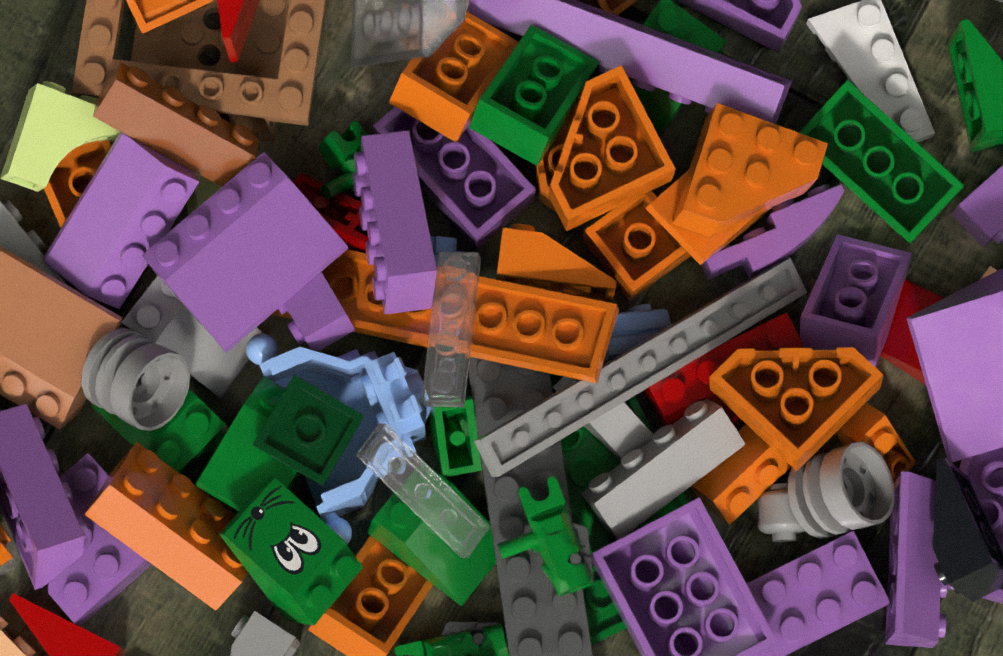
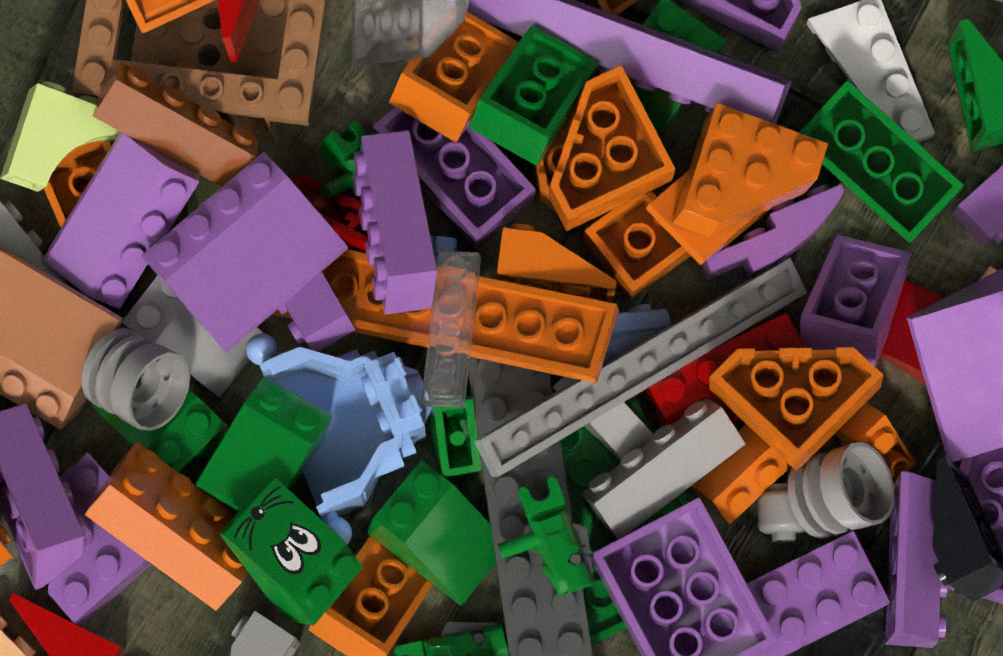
dark green plate [253,375,364,487] -> none
clear tile [356,423,490,558] -> none

